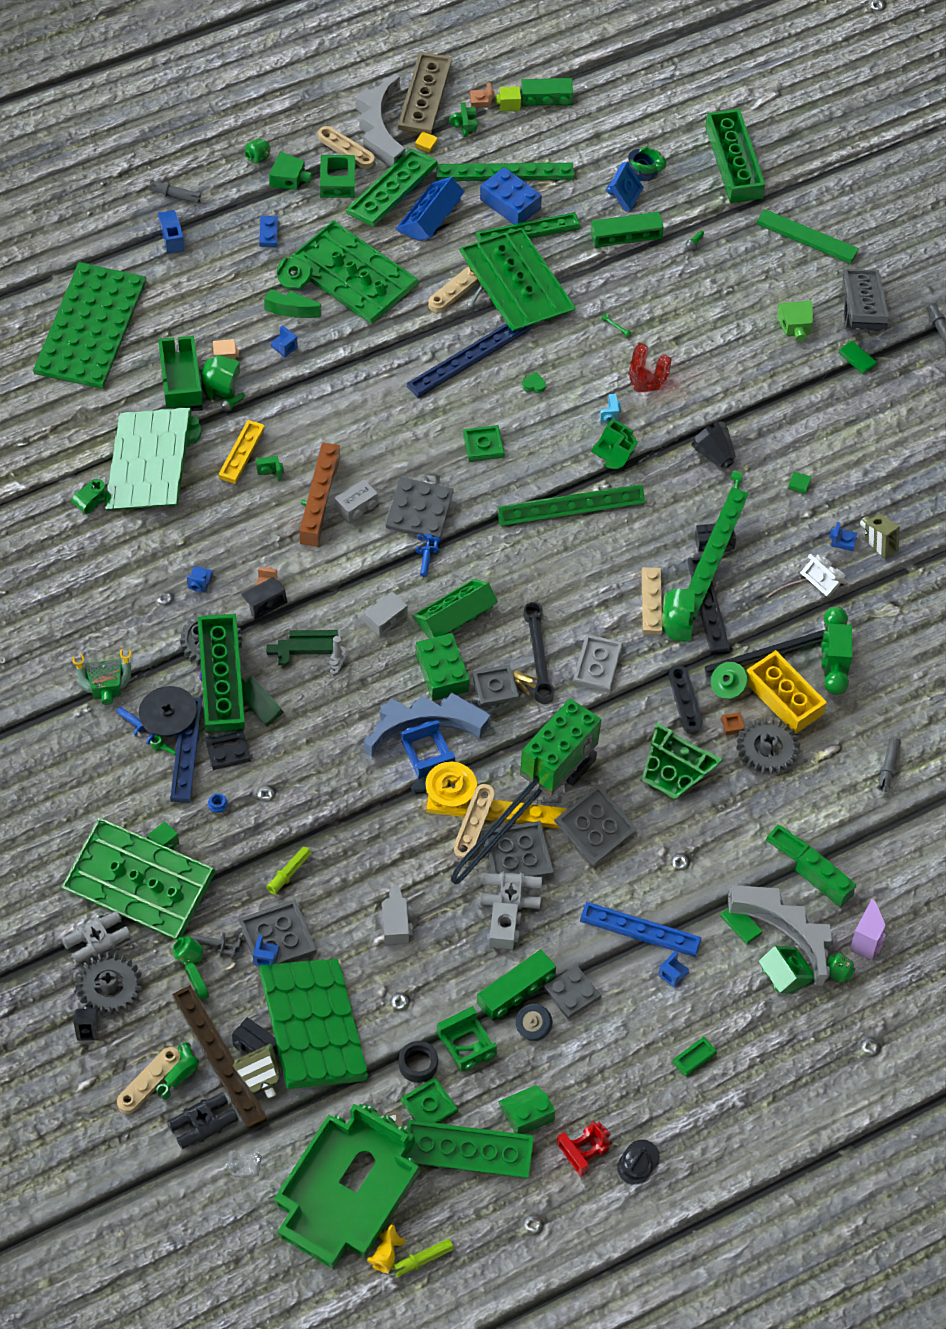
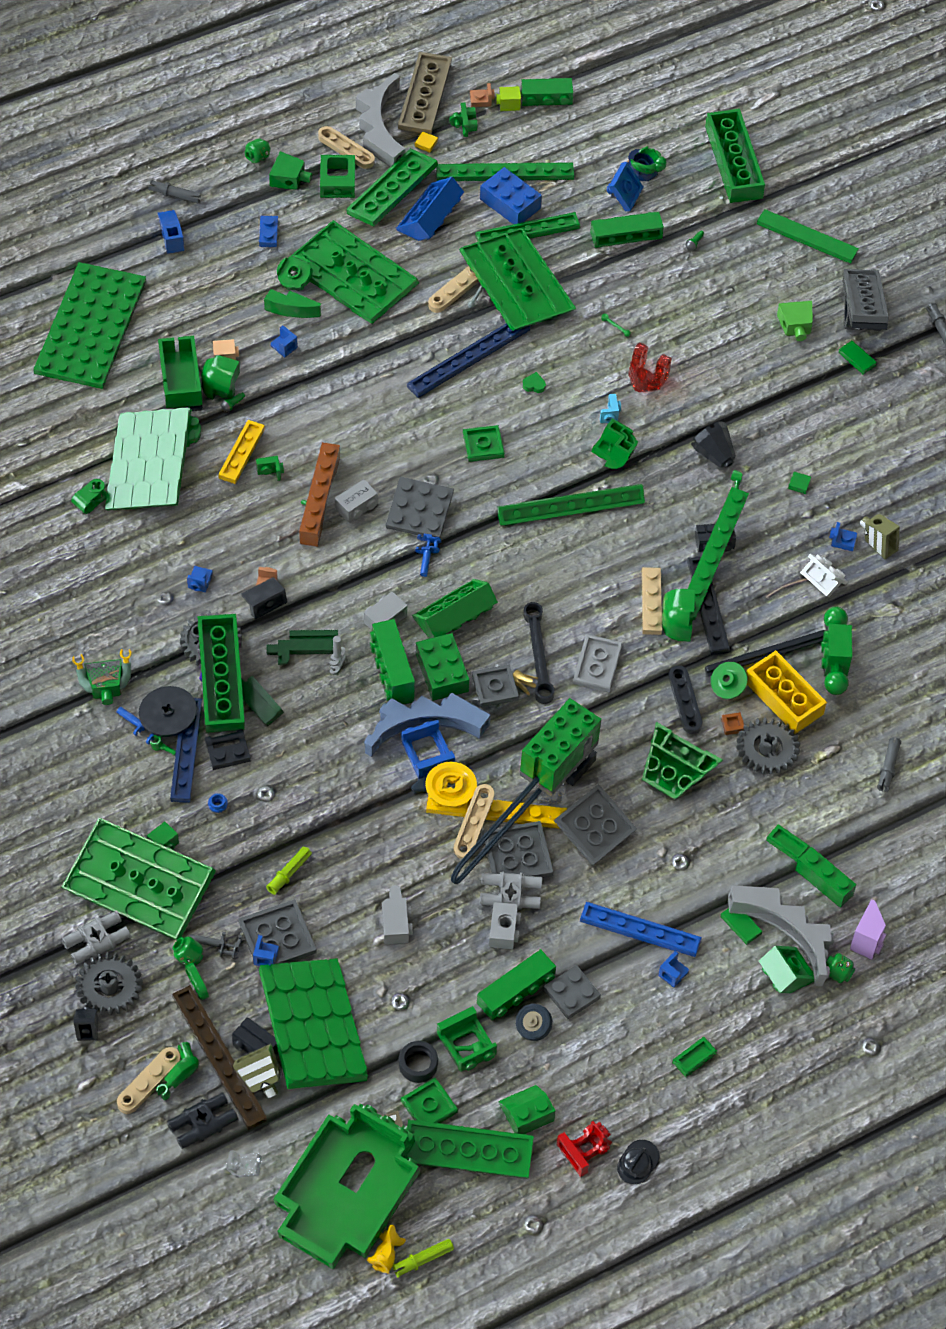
none -> green brick [369,619,415,705]

